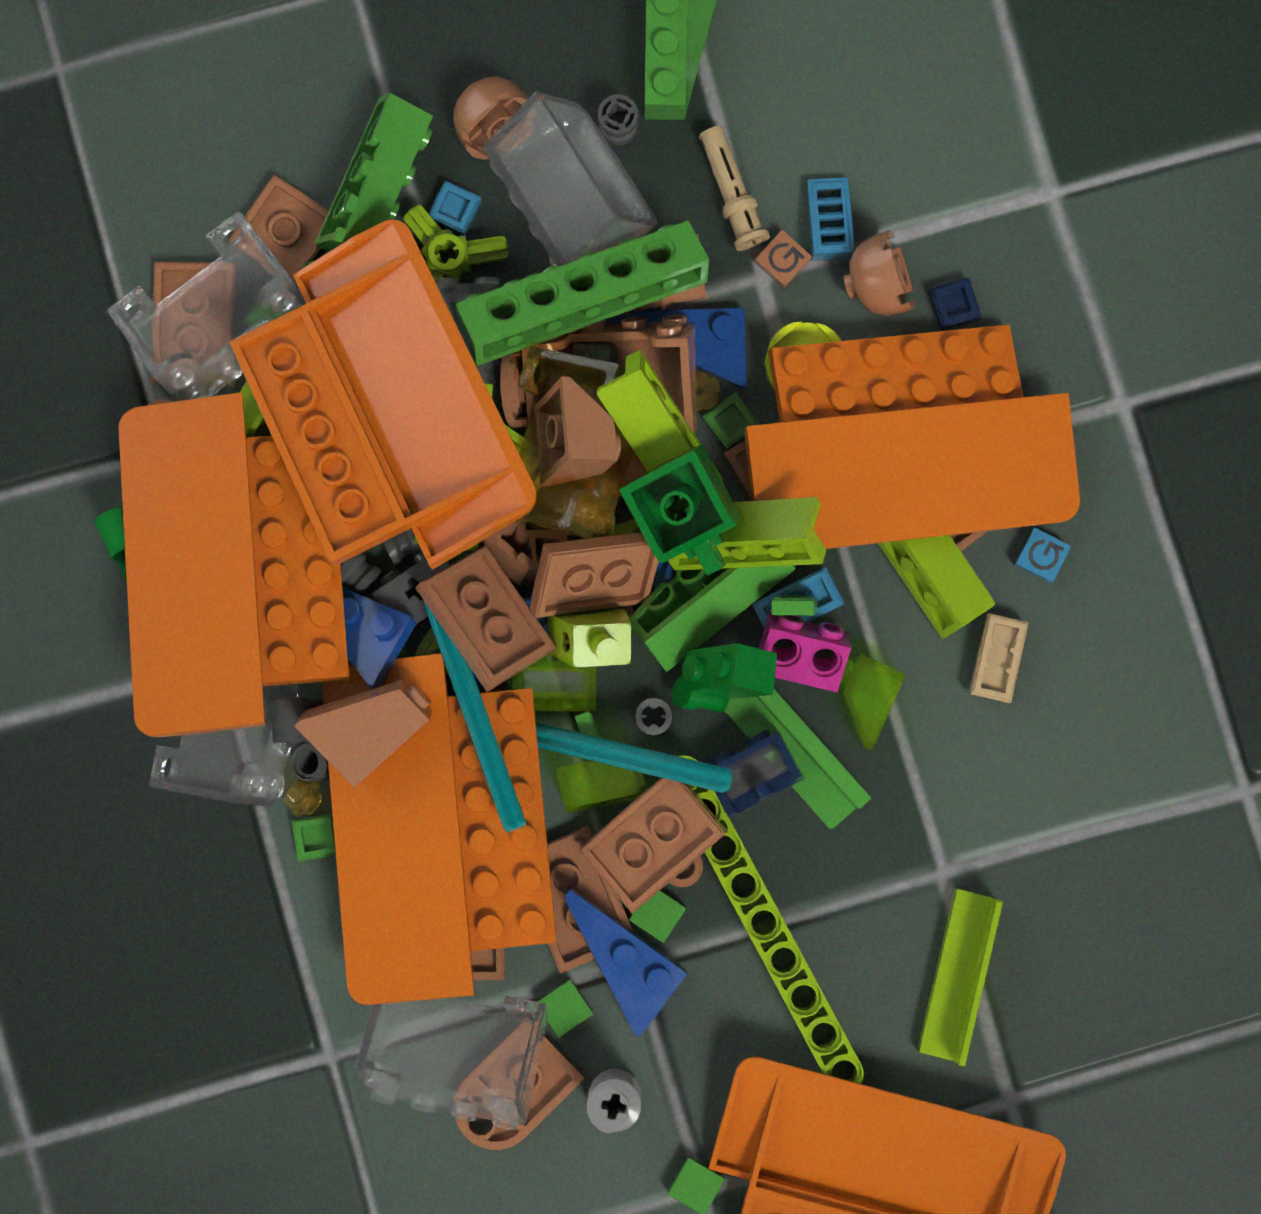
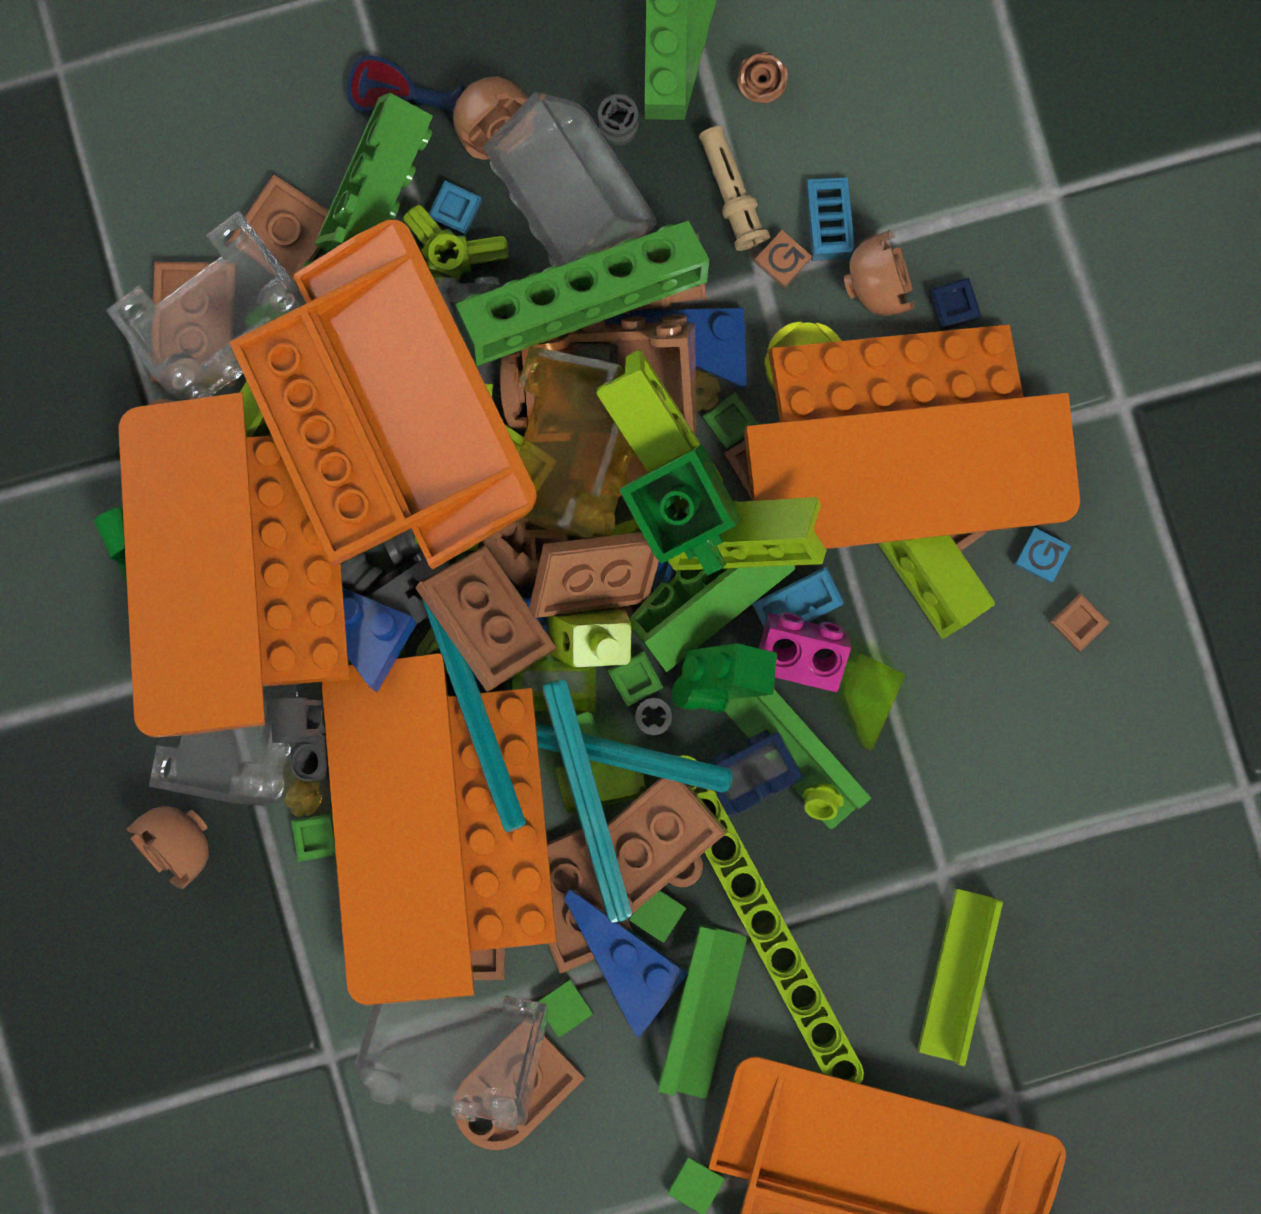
nougat slope [294,679,432,788] -> none
nougat slope [534,376,621,486] -> none
light grey piece [587,1069,641,1134] -> none
bright green tile [772,595,818,616] -> none
tan plate [969,613,1029,704] -> none
none -> nougat cylinder [126,806,209,889]
none -> piece [347,55,465,117]
none -> teal axle [543,679,632,923]
none -> bright green tile [608,651,663,707]
none -> bright green panel [658,924,747,1098]
none -> nougat plate [737,52,788,104]
none -> lime plate [803,783,844,820]
none -> nougat tile [1049,593,1110,652]

